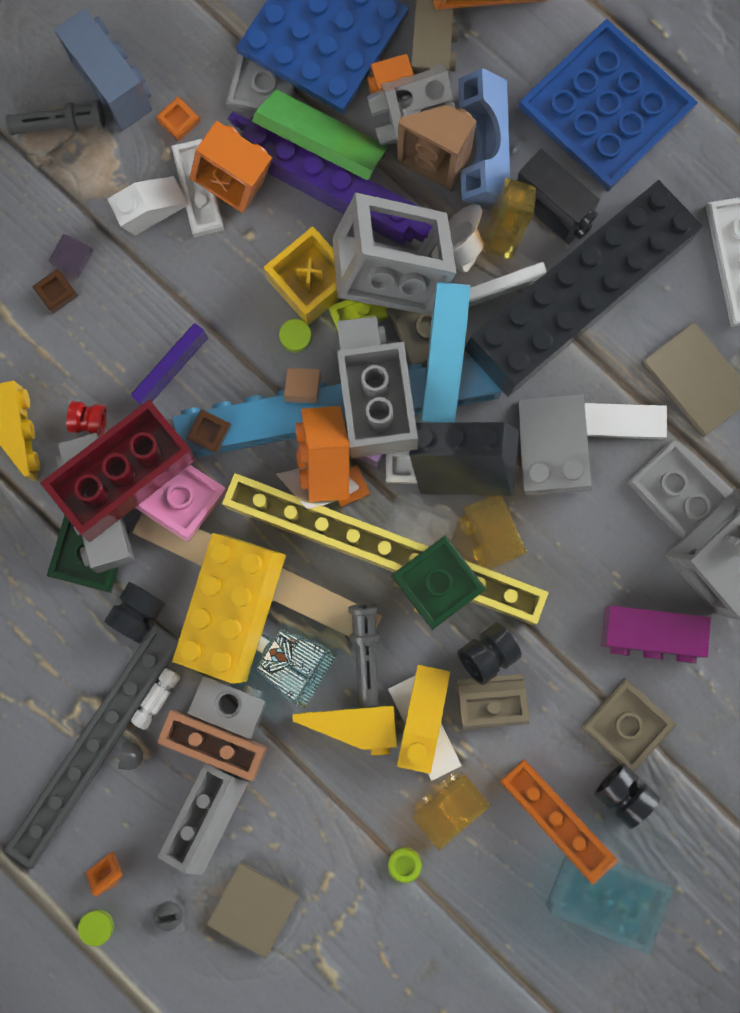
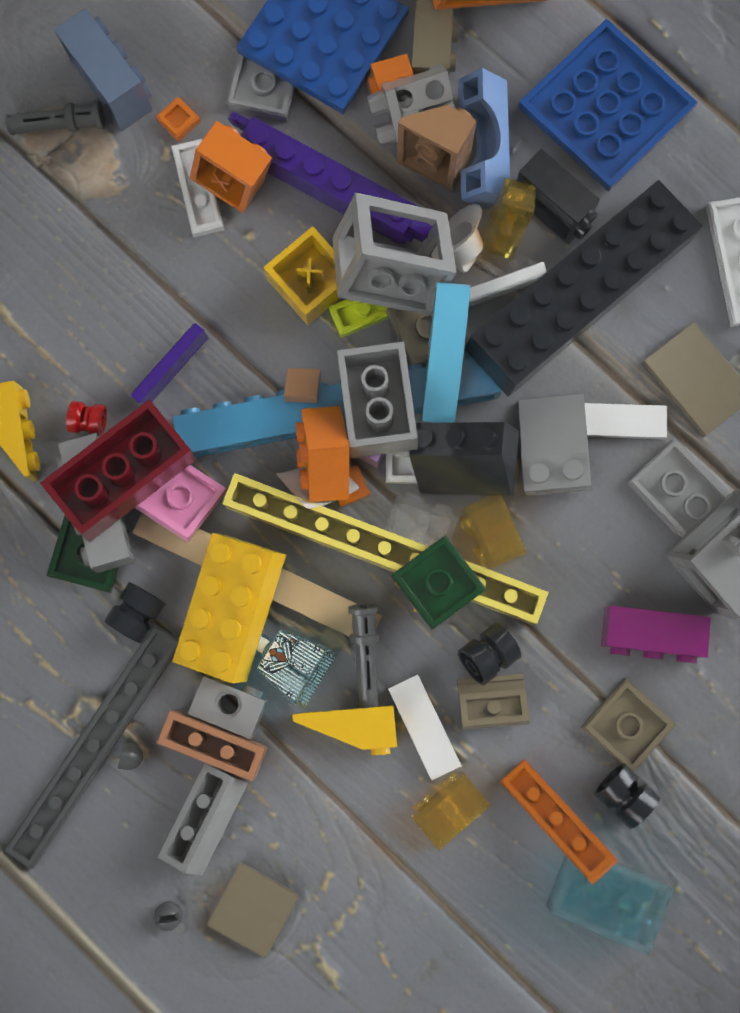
reddish brown tile [32,268,78,314] -> none
clear purple tile [48,233,94,278] -> none
lime tile [78,909,114,946] -> none
orange slope [86,851,123,897] -> none
white slope [107,176,189,236] -> none
white axle [131,668,180,730] -> none
reddish brown tile [186,409,232,454] -> none
bright green tile [252,89,389,180] -> none
lime tile [279,319,312,353] -> none
light grey brick [337,316,386,350] -> none
lime tile [388,847,422,883] -> none
yellow slope [397,664,450,774] -> none

